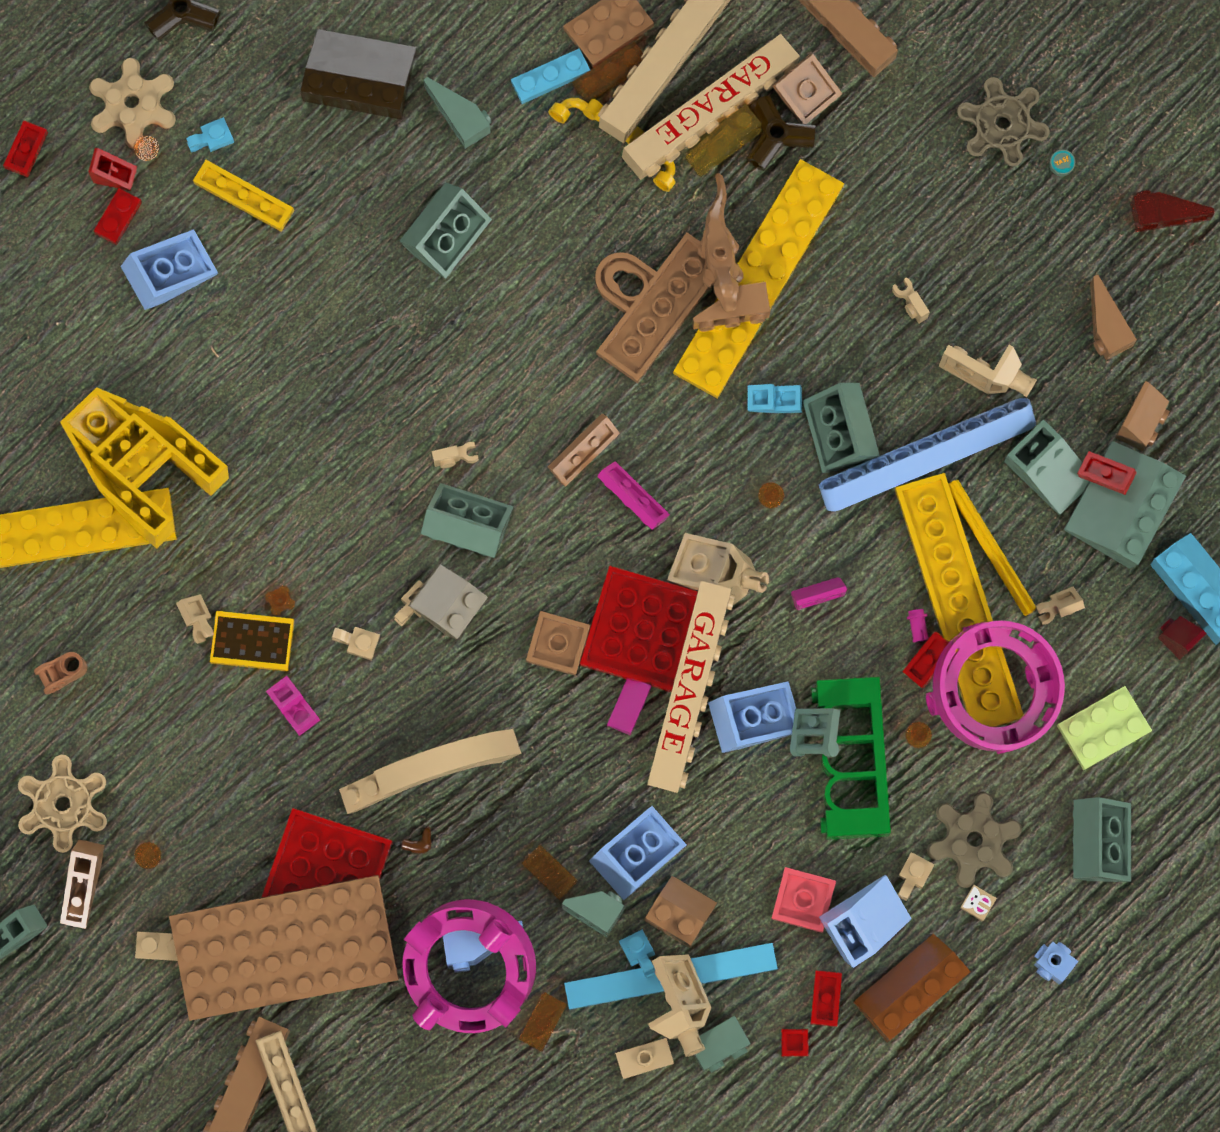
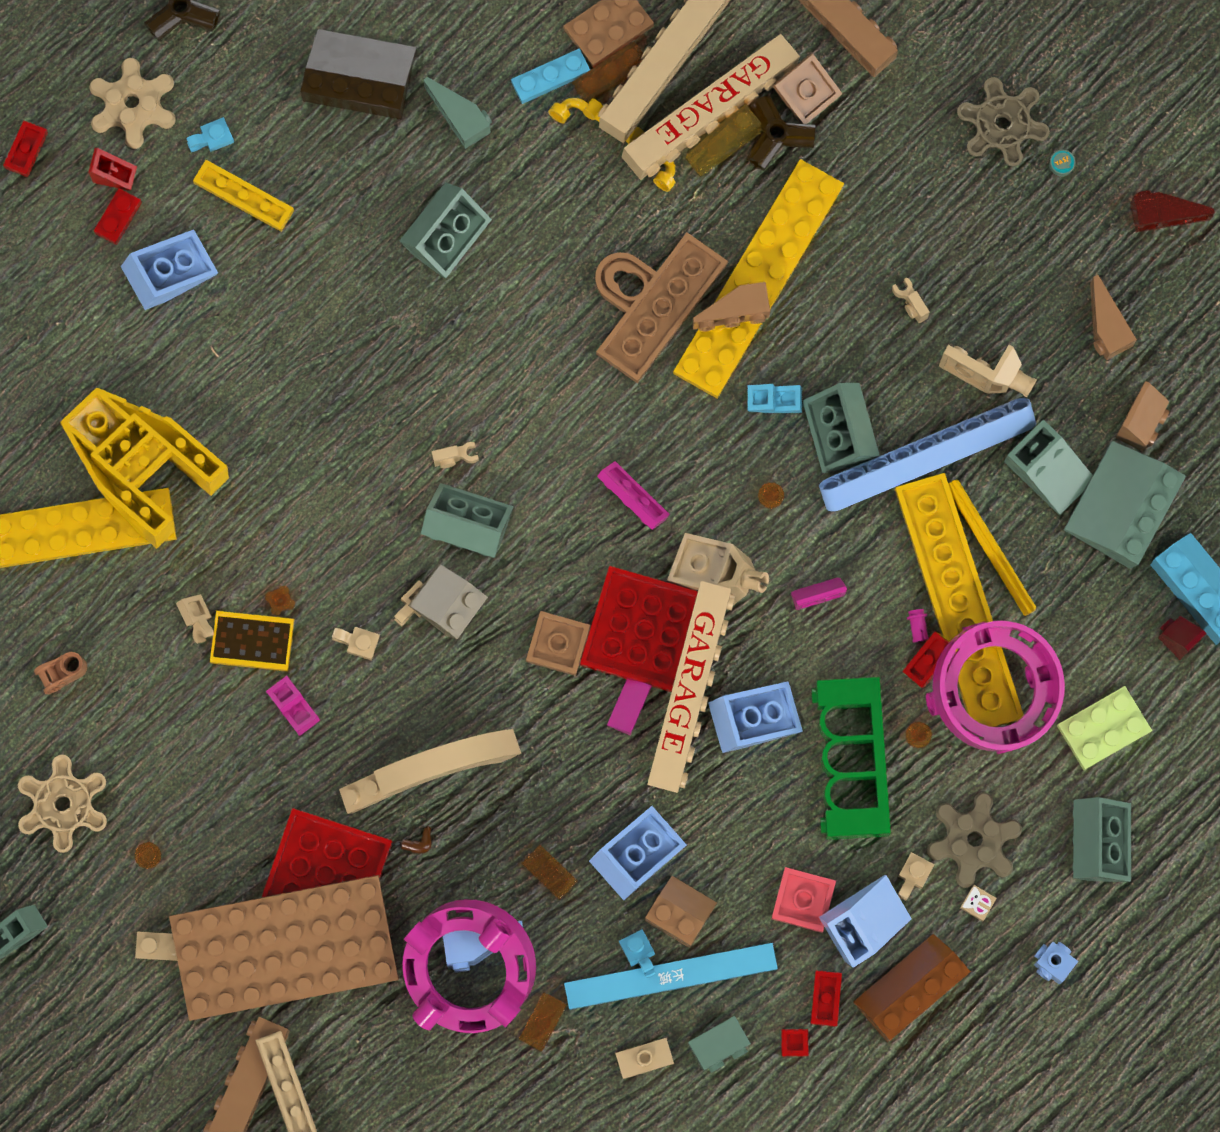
medium nougat slope [60,840,105,929] -> none
clear orange plate [133,135,159,161] -> none
medium nougat plate [548,414,620,487] -> none
sand green slope [562,891,624,938] -> none
tan plate [649,954,711,1057] -> none
medium nougat animal [698,173,743,312] -> none
sand green plate [790,708,840,757] -> none
tan plate [1035,587,1085,625] -> none
red plate [1077,451,1137,495] -> none

